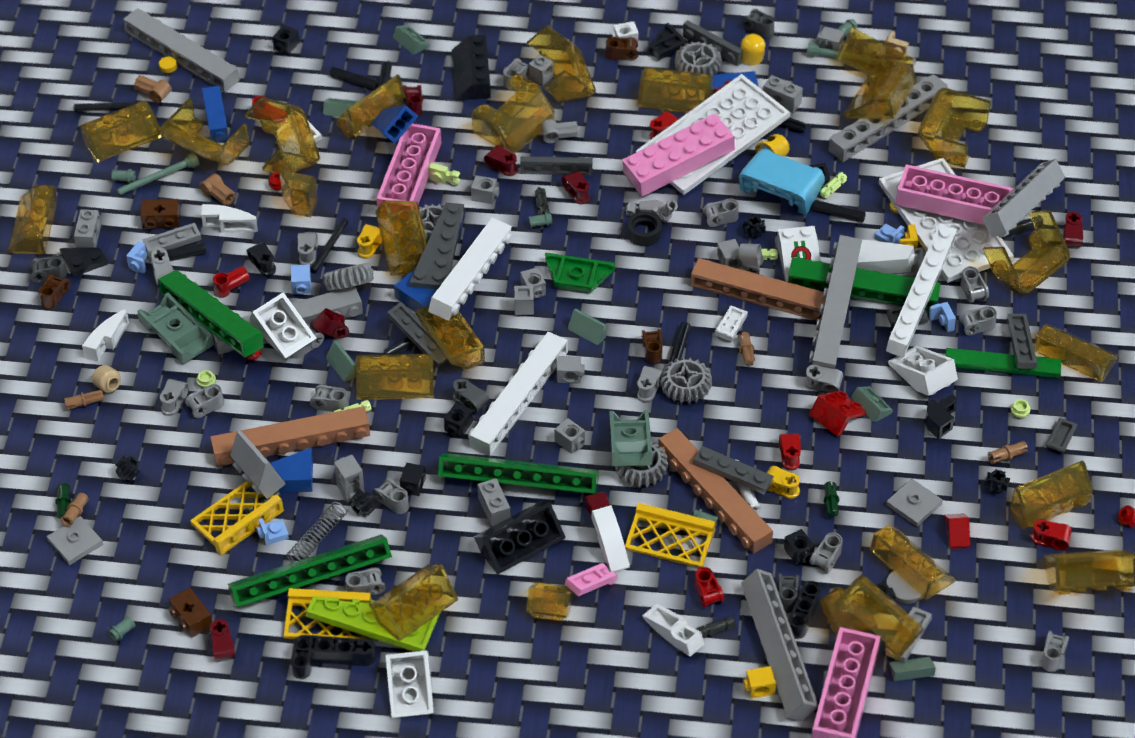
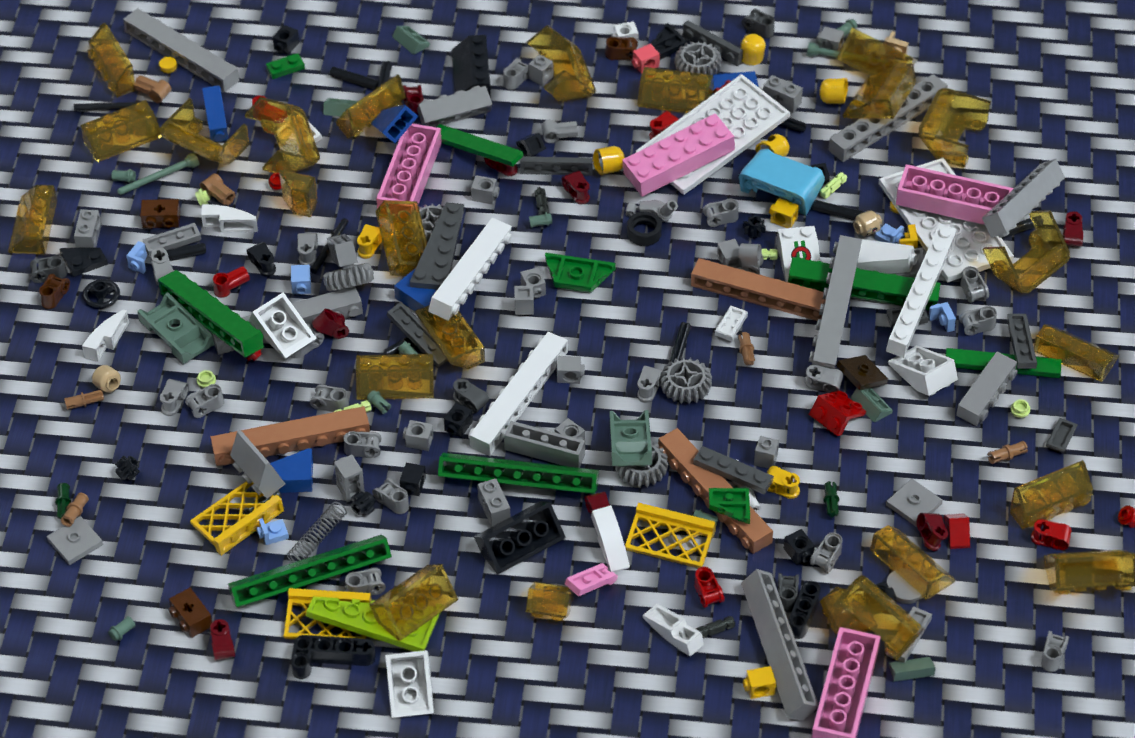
sand green slope [326,340,357,382] -> none
yellowish green plate [429,163,460,185] -> none
clear yellow windscreen [472,73,555,153] -> none
sand green slope [568,309,606,345] -> none
reddish brown piece [641,329,663,365] -> none
red piece [779,434,801,470] -> none
black brick [925,394,958,439] -> none
black gear [984,469,1010,494] -> none
none -> black piece [83,279,120,309]
none -> clear yellow slope [87,23,137,97]
none -> yellowish green plate [195,188,210,206]
none -> green plate [266,53,305,79]
none -> light grey brick [327,234,358,269]
none -> light grey piece [344,431,382,458]
none -> sand green pin [367,390,391,414]
none -> sand green pin [398,341,422,366]
none -> light grey brick [403,420,434,451]
none -> light grey brick [417,86,492,127]
none -> green tile [436,124,524,167]
none -> light grey brick [504,421,585,468]
none -> black brick [516,133,546,157]
none -> yellow helmet [593,146,625,175]
none -> coral brick [632,44,660,74]
none -> green wing [709,488,750,524]
none -> light grey brick [754,436,779,469]
none -> yellow brick [769,198,799,228]
none -> yellow helmet [820,78,848,104]
none -> dark brown plate [836,355,889,390]
none -> tan head [853,210,882,237]
none -> dark red piece [916,513,948,551]
none -> light grey brick [956,352,1018,426]

